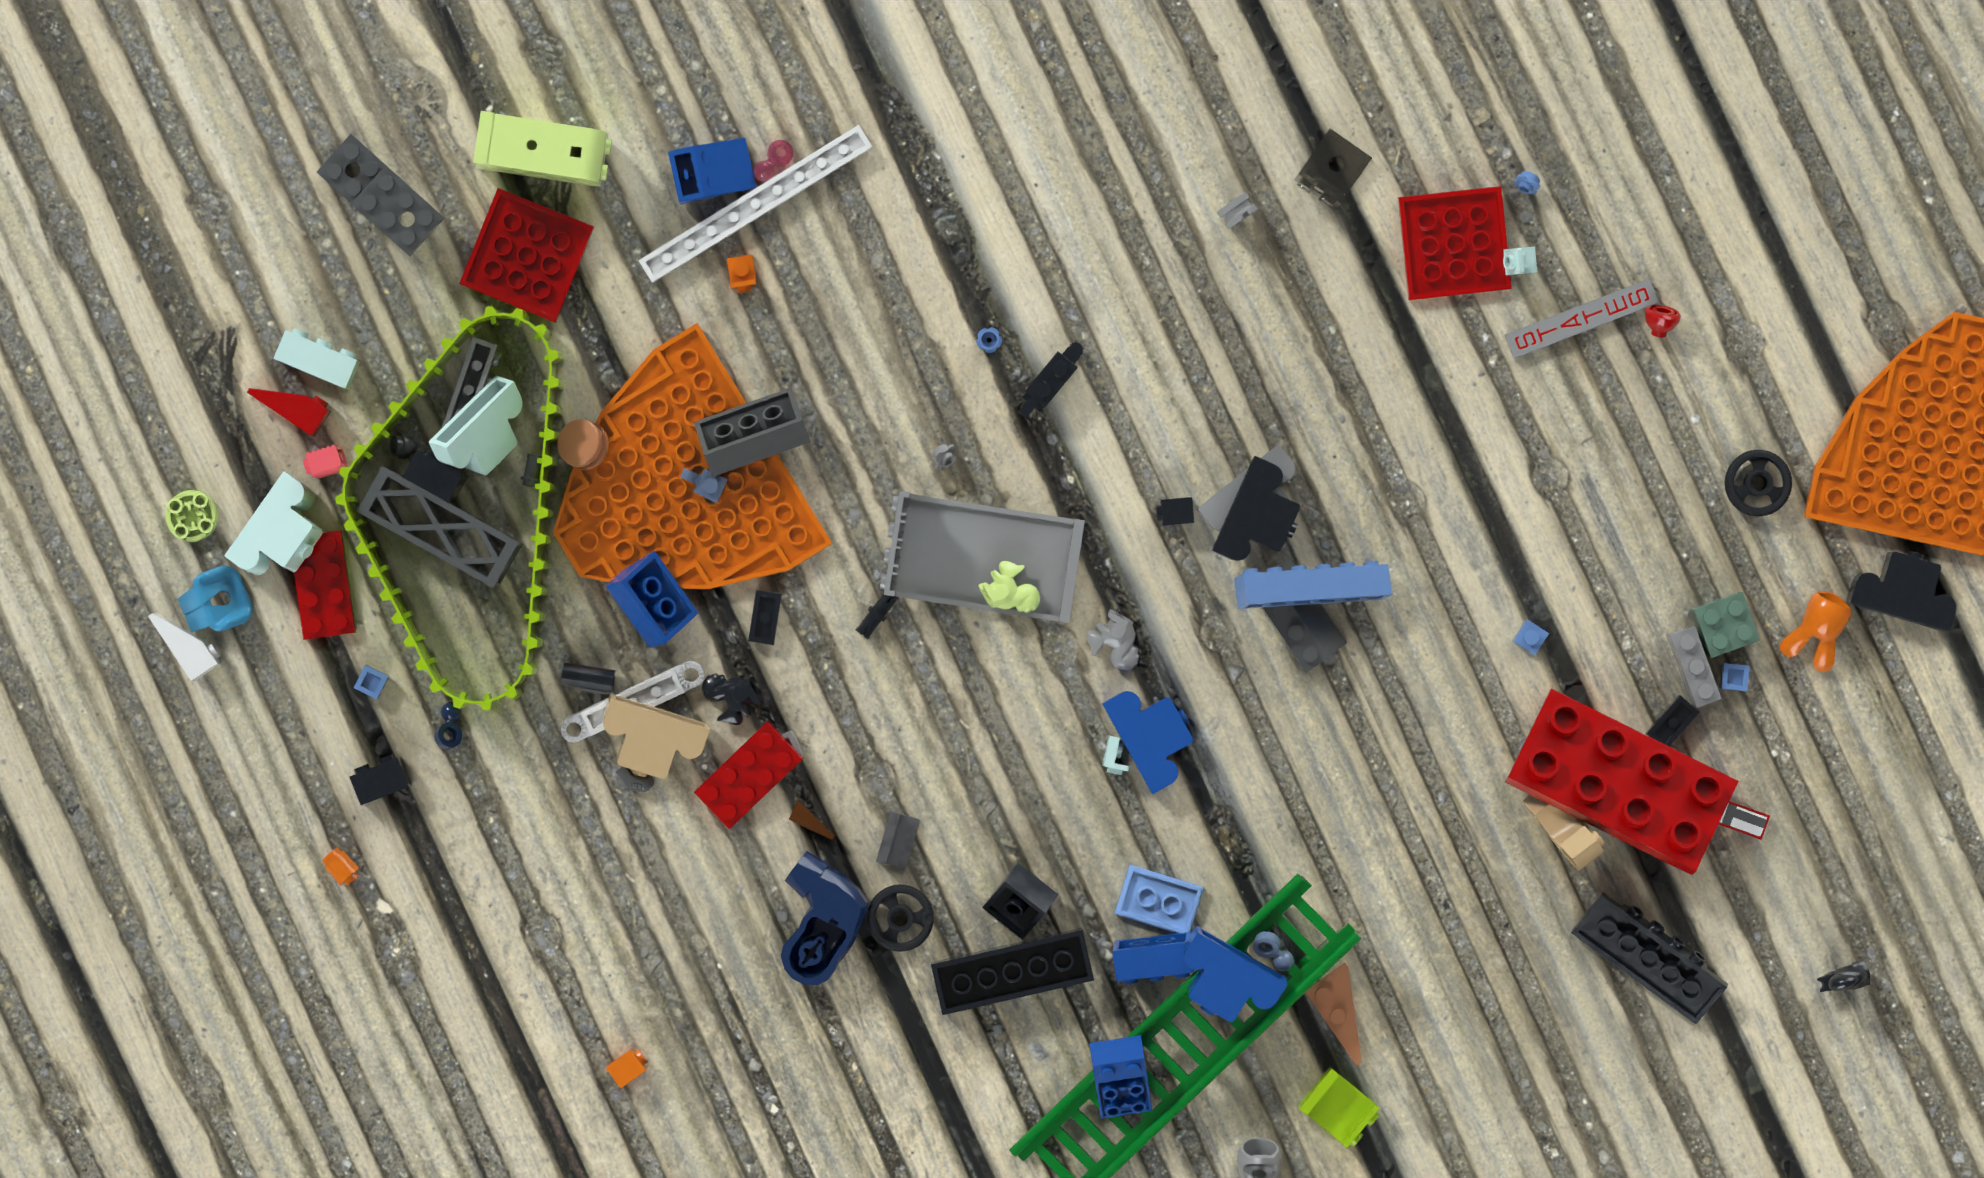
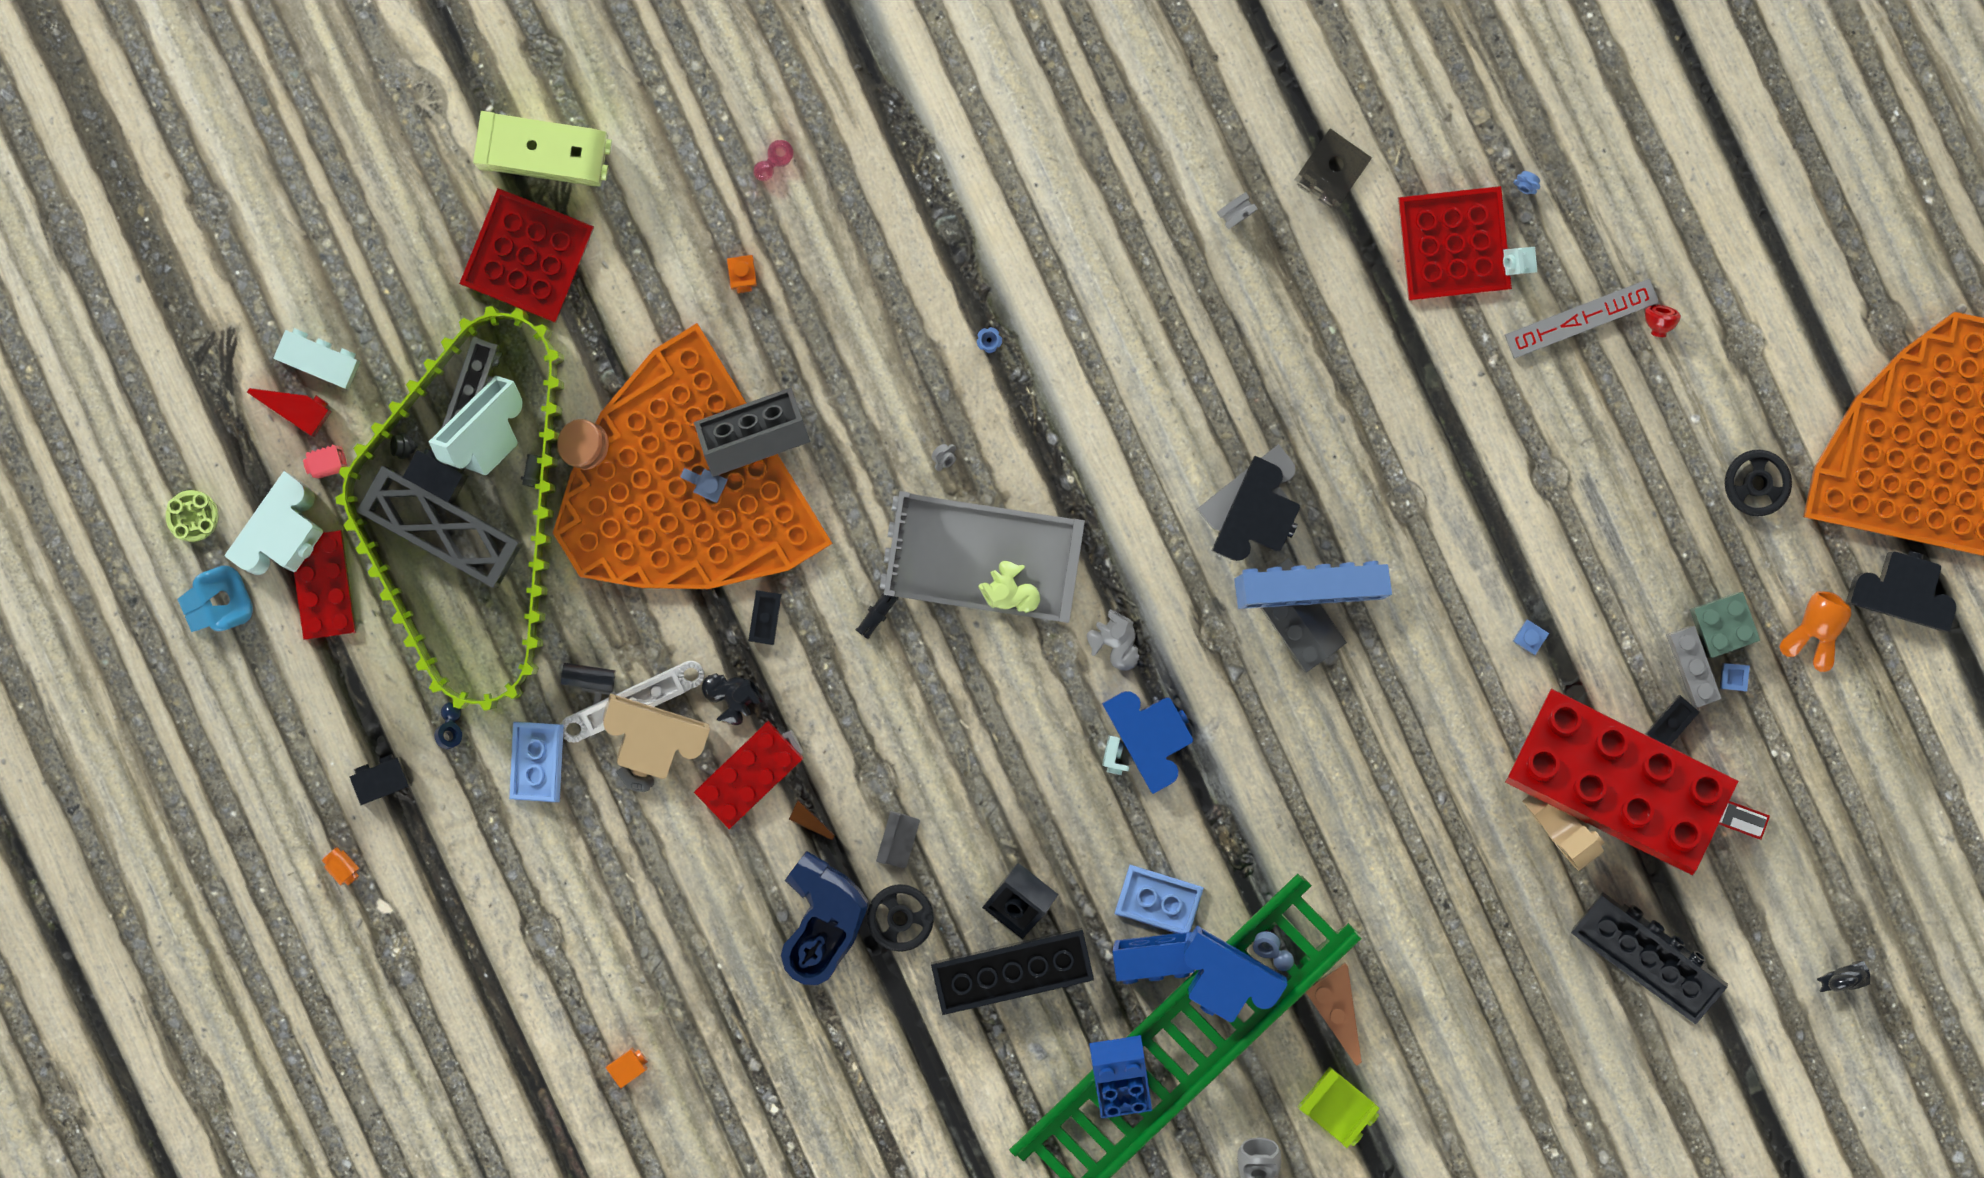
white slope [148,613,221,681] -> none
dark grey bracket [317,134,445,256] -> none
medium blue plate [354,665,389,699] -> none
blue slope [606,551,698,648] -> none
white plate [638,125,872,283] -> none
blue slope [668,138,756,205] -> none
black hinge [1018,342,1084,418] -> none
black brick [1156,497,1194,526] -> none
none -> light blue tile [509,722,564,802]

